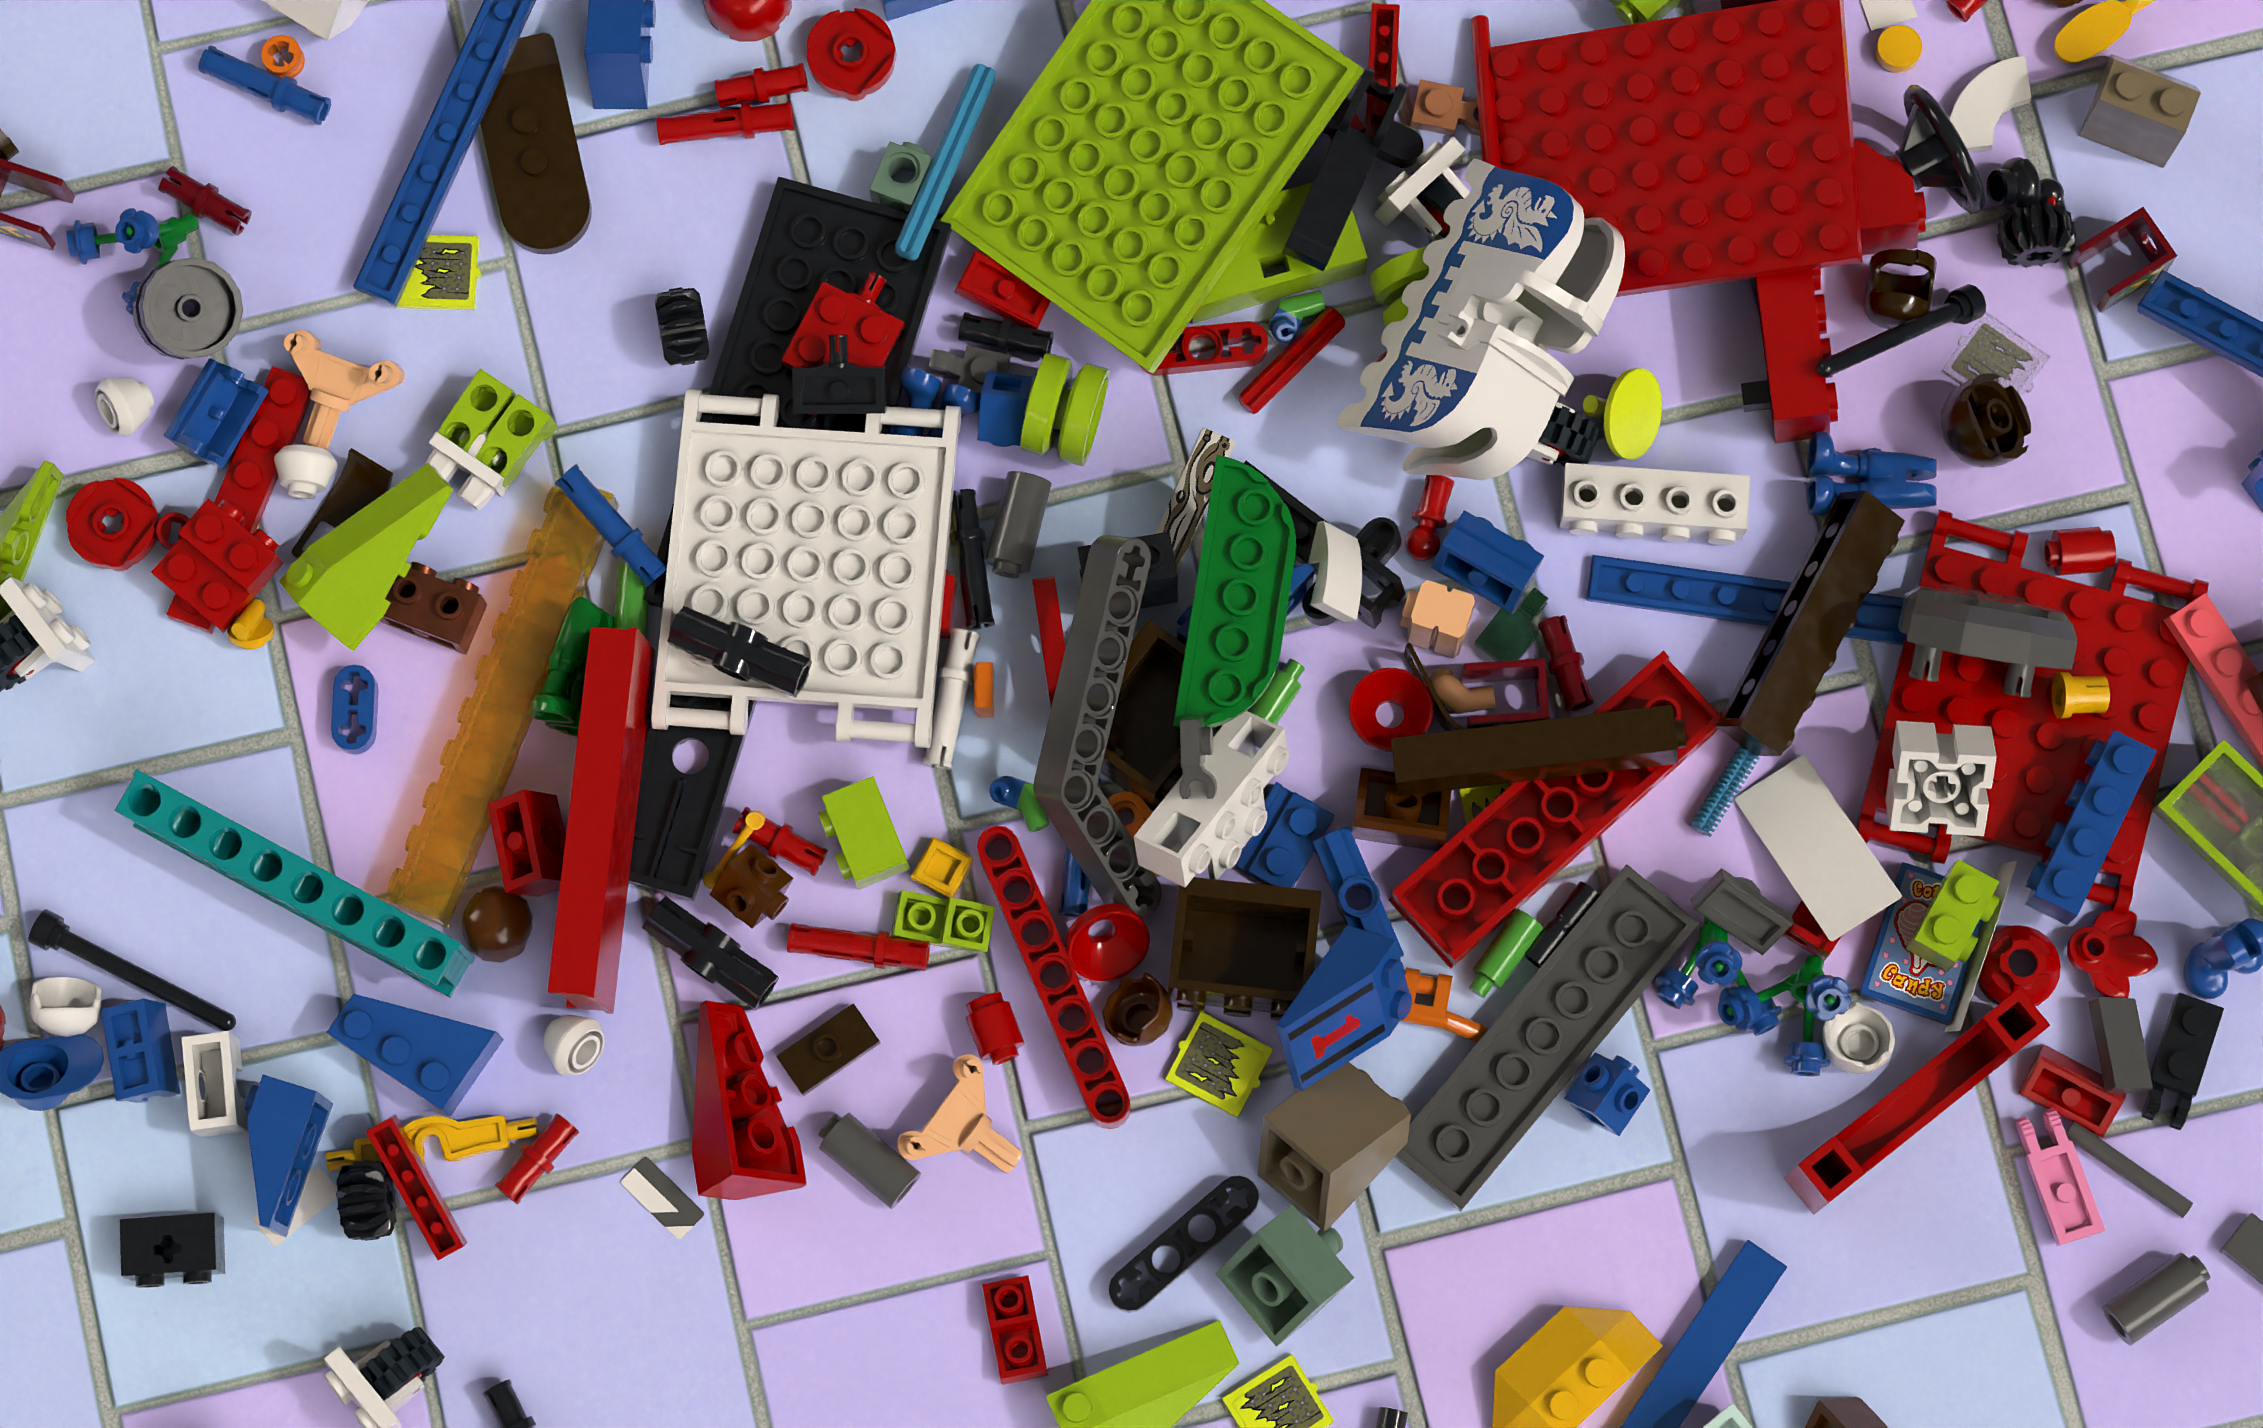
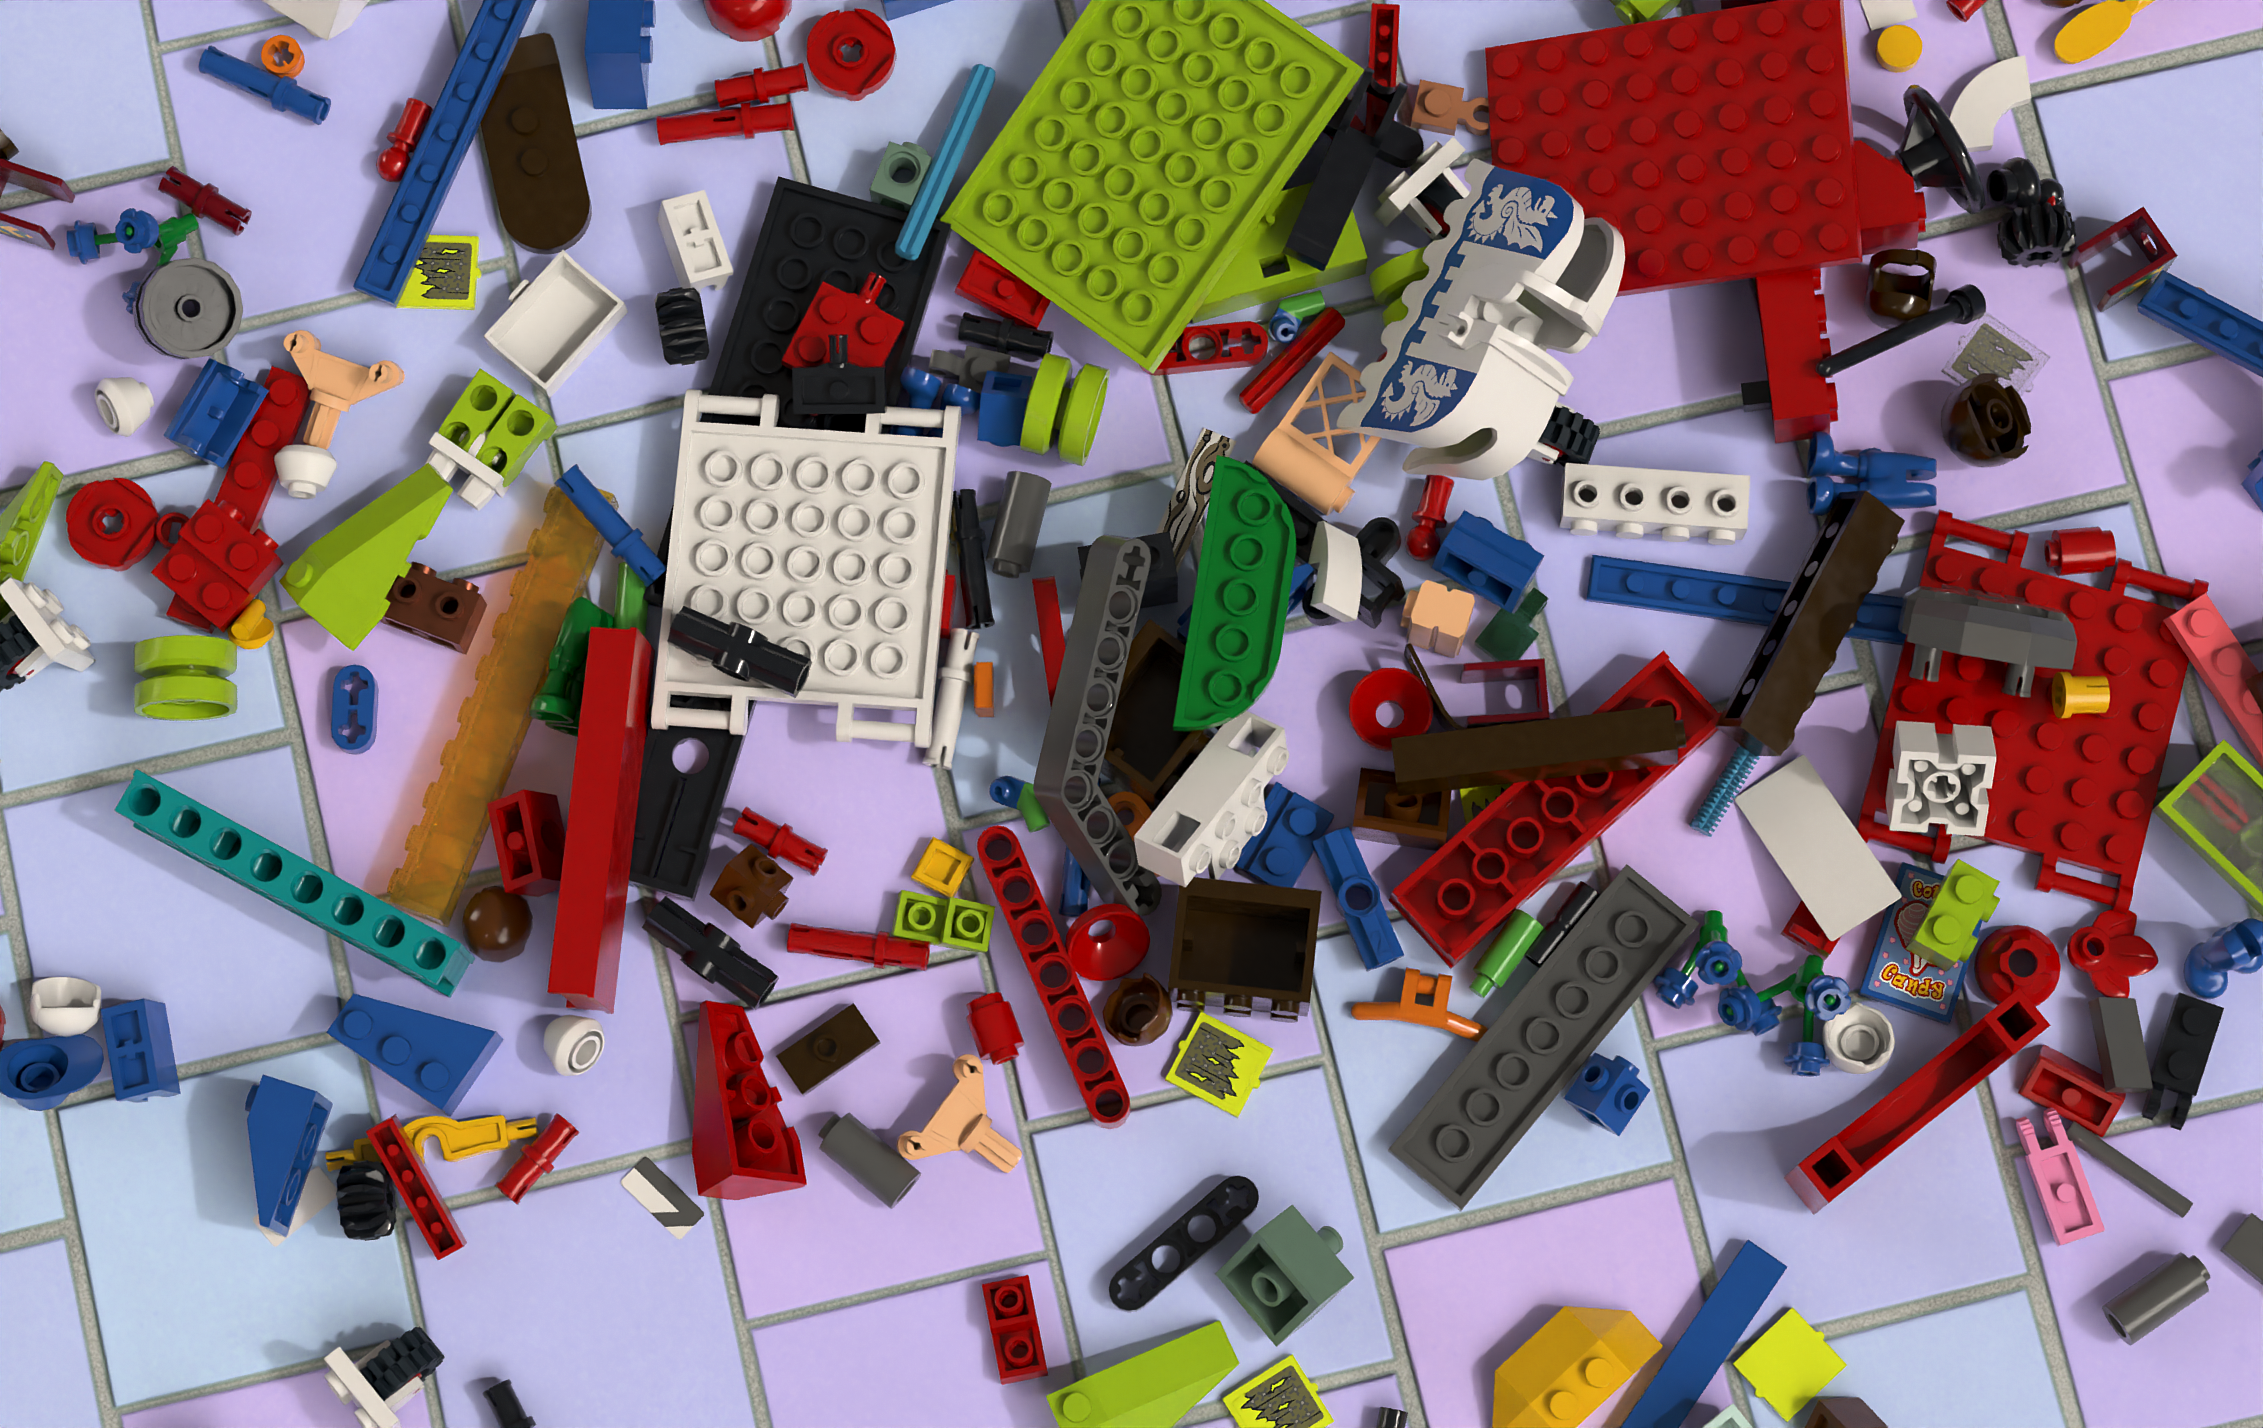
black piece [28,909,236,1031] -> none
black brick [120,1213,225,1288] -> none
white brick [181,1031,248,1137] -> none
dark brown piece [291,448,393,559] -> none
yellow hinge [703,810,765,889] -> none
lime brick [818,776,910,890] -> none
dark grey plate [1179,715,1217,799] -> none
bright green cylinder [1247,658,1305,725] -> none
dark tan slope [1258,1062,1411,1232] -> none
blue slope [1276,925,1412,1091] -> none
medium nougat arm [1430,668,1496,714] -> none
red bar [1471,15,1501,168] -> none
dark red pin [1538,615,1594,712] -> none
neon yellow shield [1583,368,1662,460] -> none
dark grey tile [1690,868,1794,956] -> none
white sticker [1944,861,2017,1032] -> none
blue brick [2025,730,2157,925] -> none
dark tan slope [2079,54,2201,168] -> none
none -> lime wheel [134,635,237,721]
none -> red pin [376,98,433,182]
none -> white container [484,250,628,398]
none -> white hinge [657,190,734,293]
none -> light nougat piece [1252,352,1382,516]
none -> neon yellow piece [1732,1307,1847,1422]

